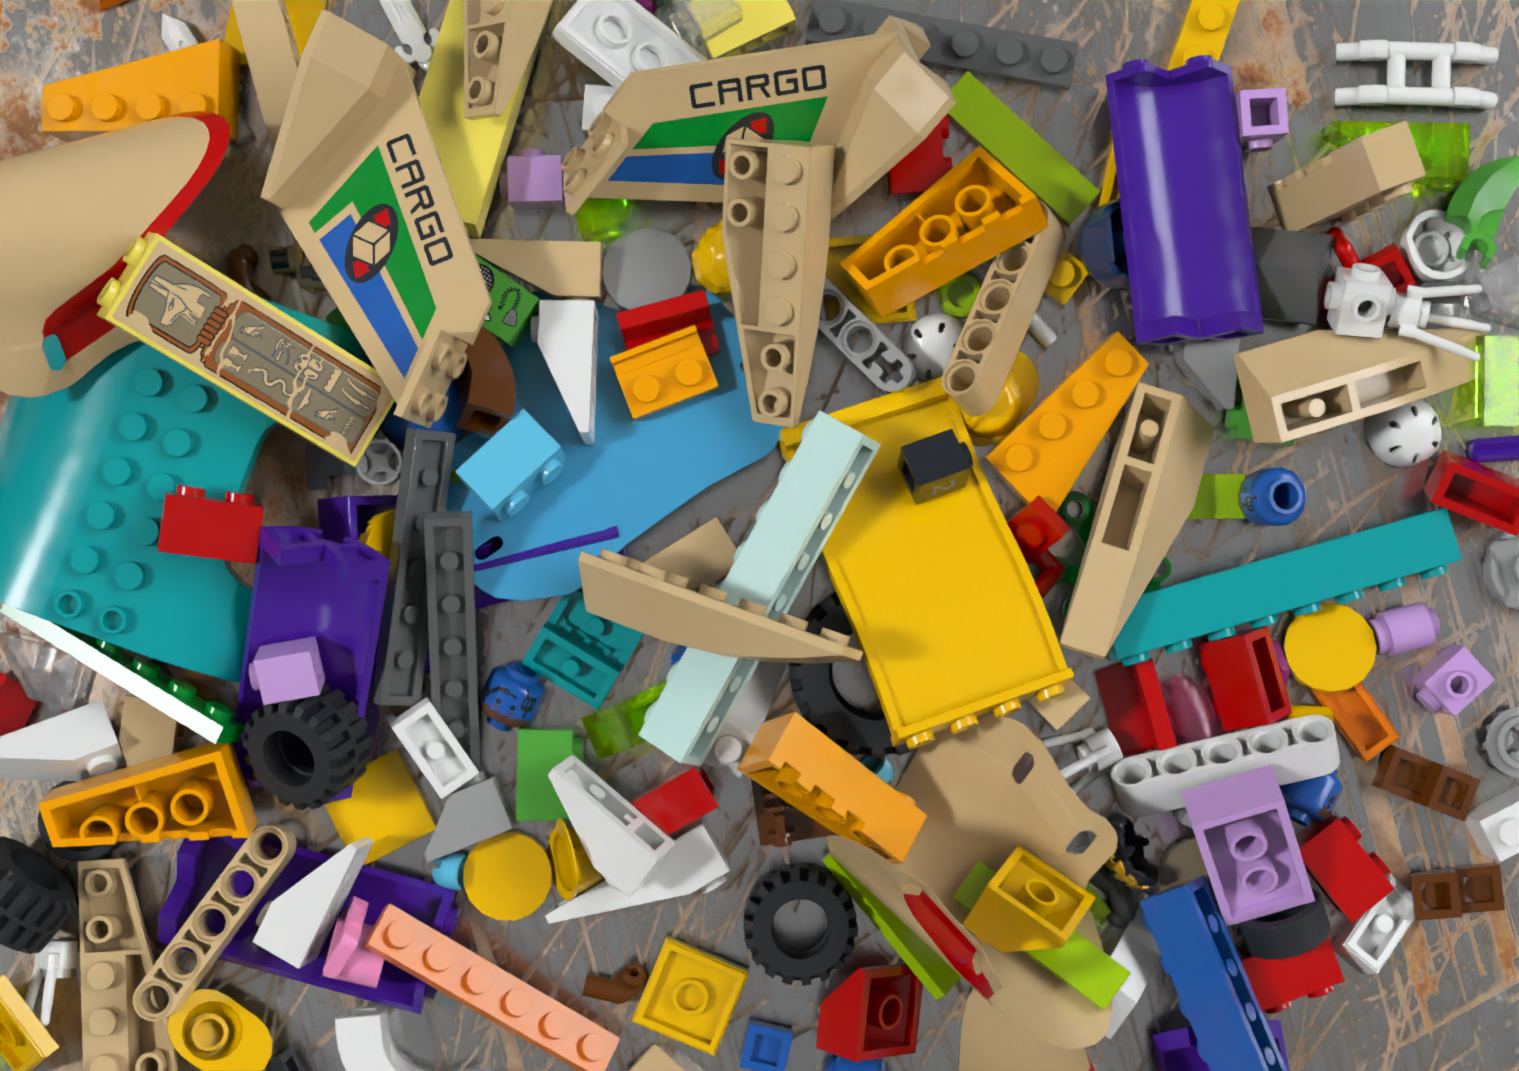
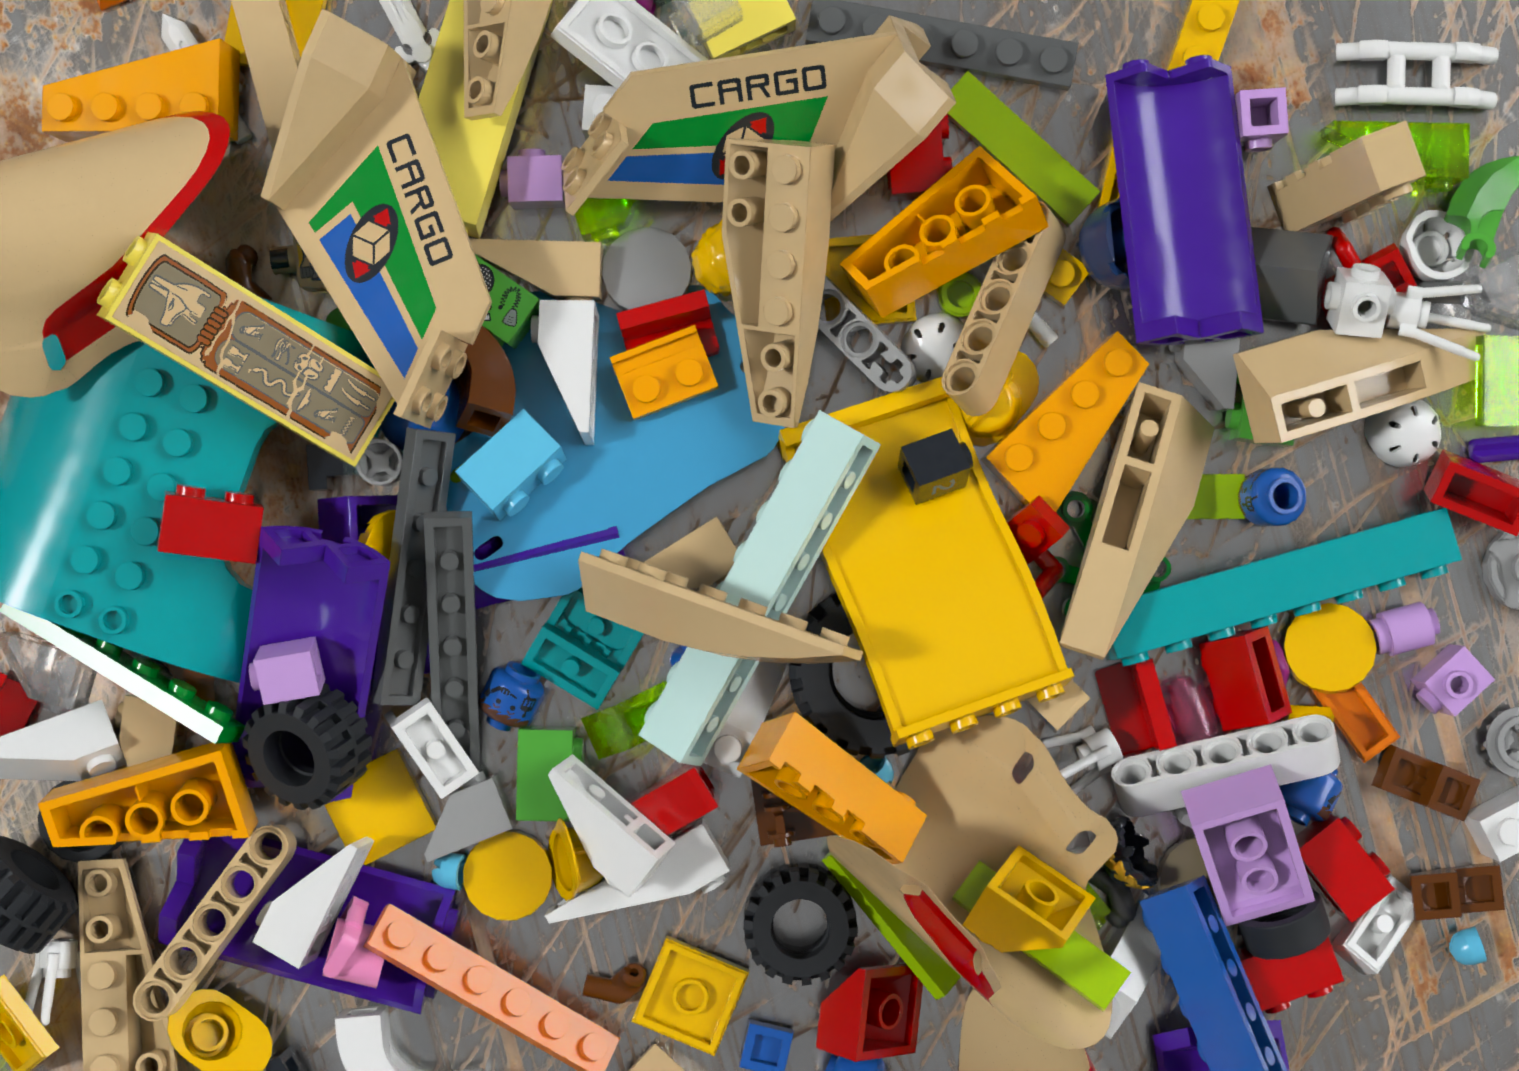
none -> medium azure hinge [1449,926,1487,965]

